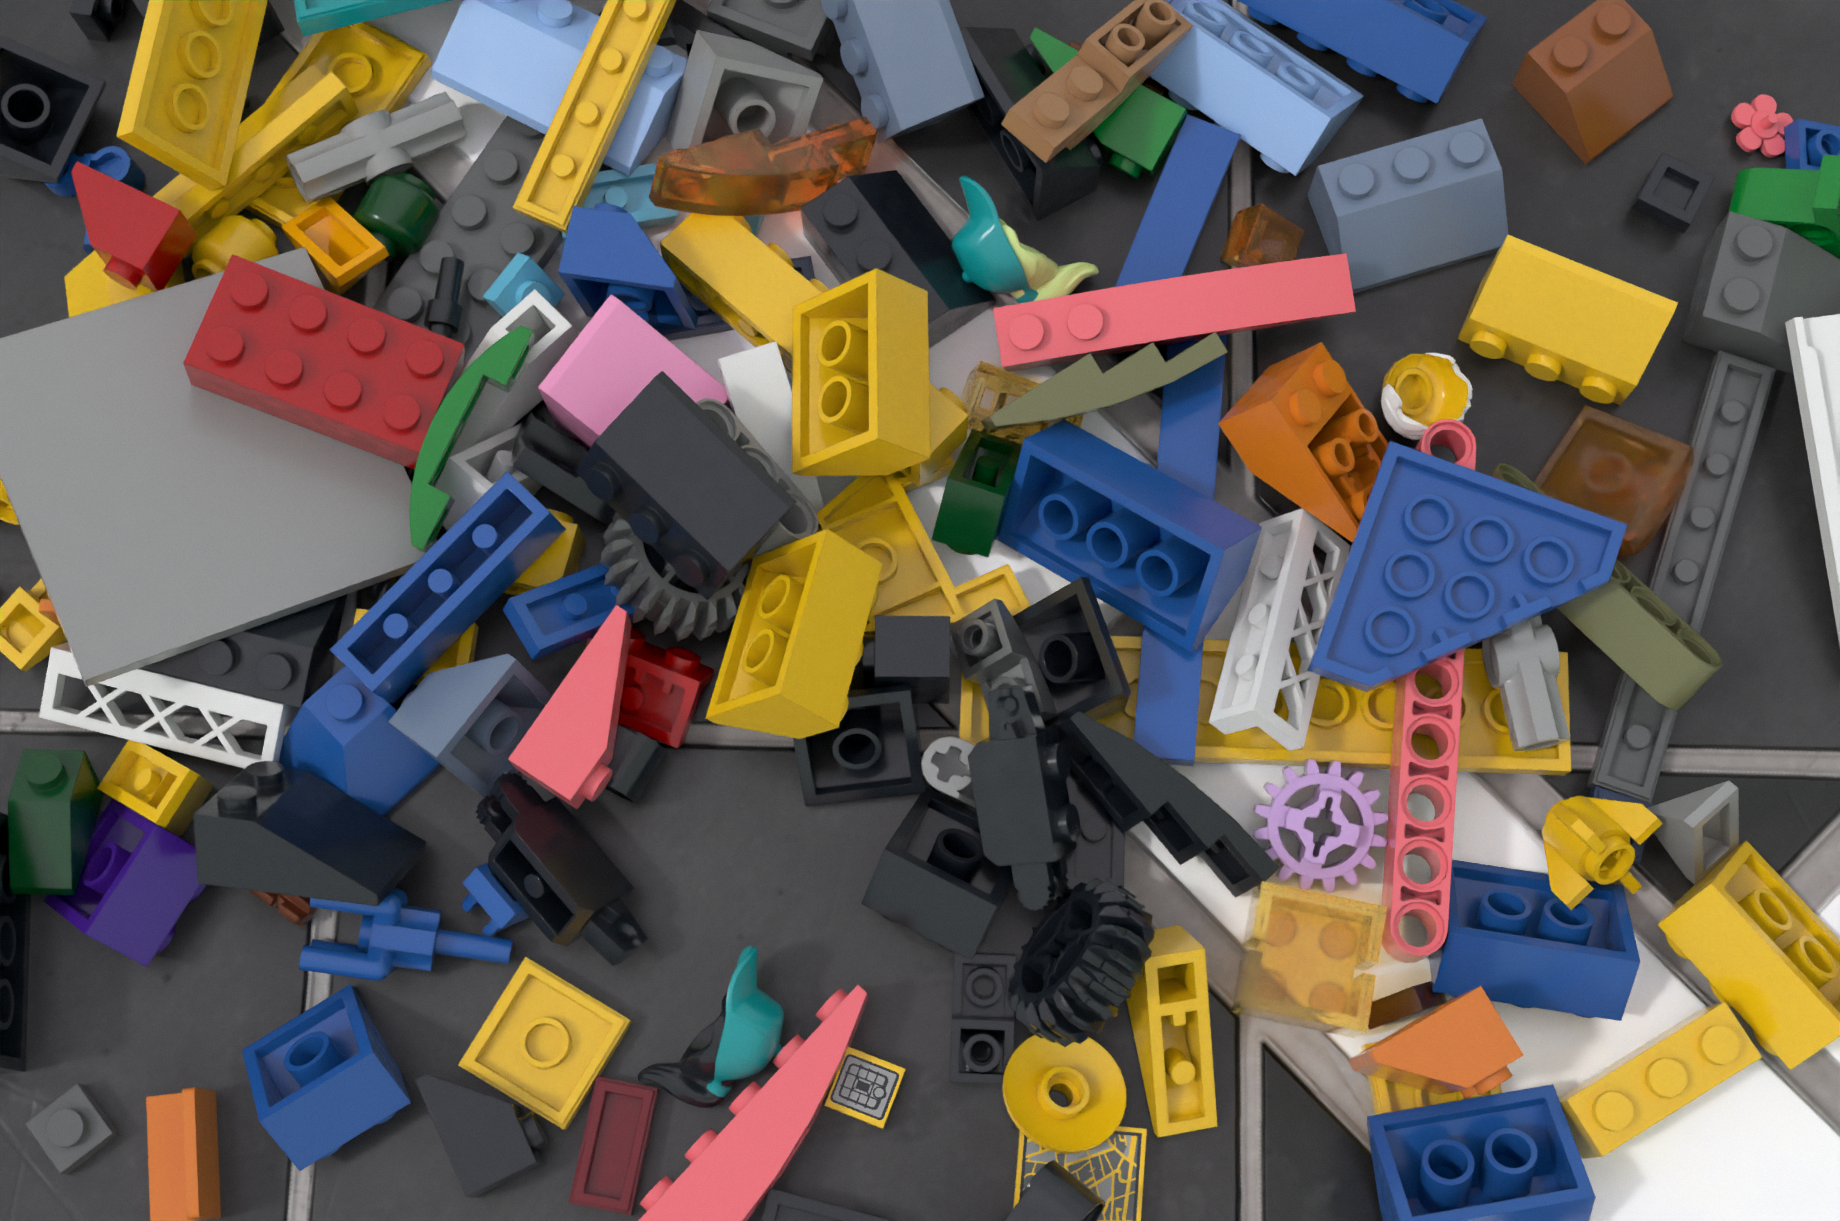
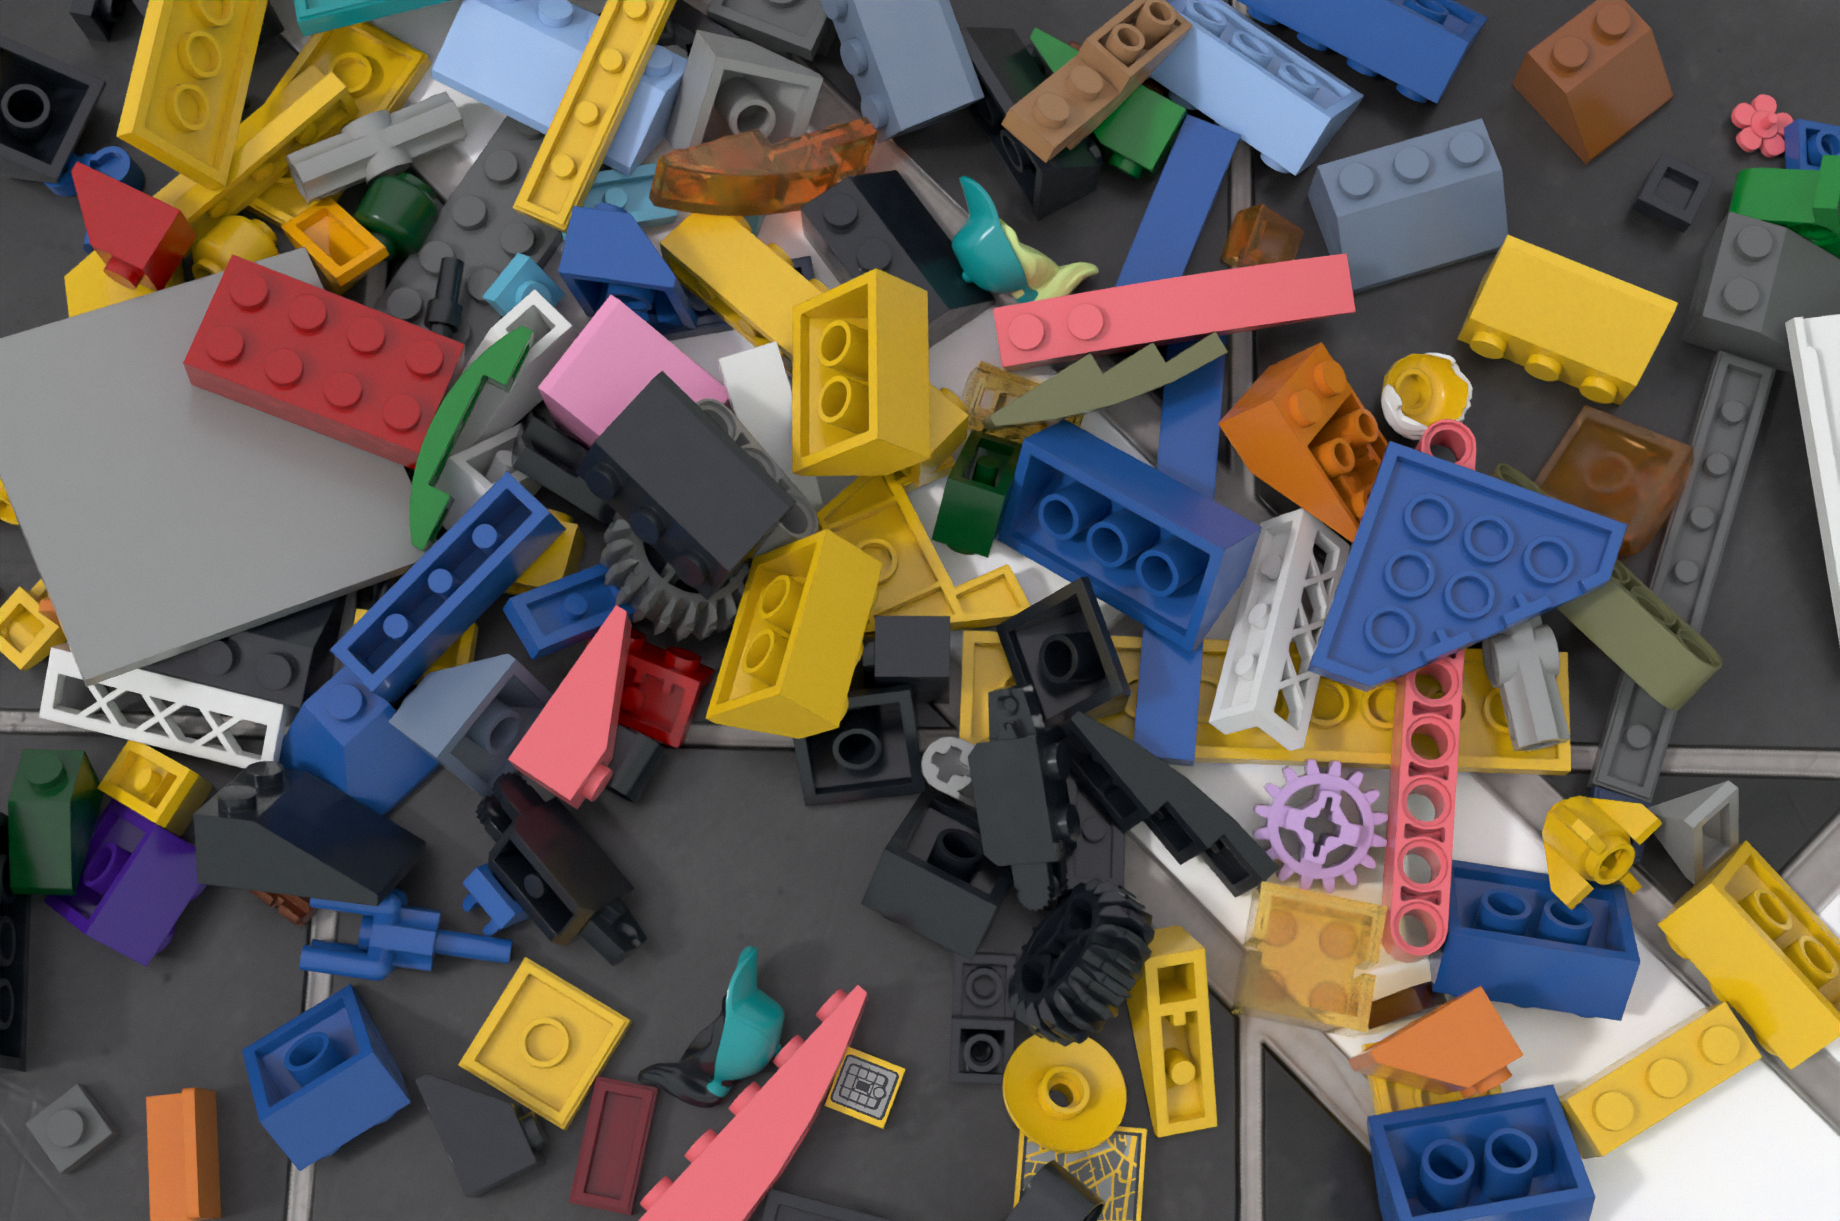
flat silver slope [950,598,1058,723] -> none

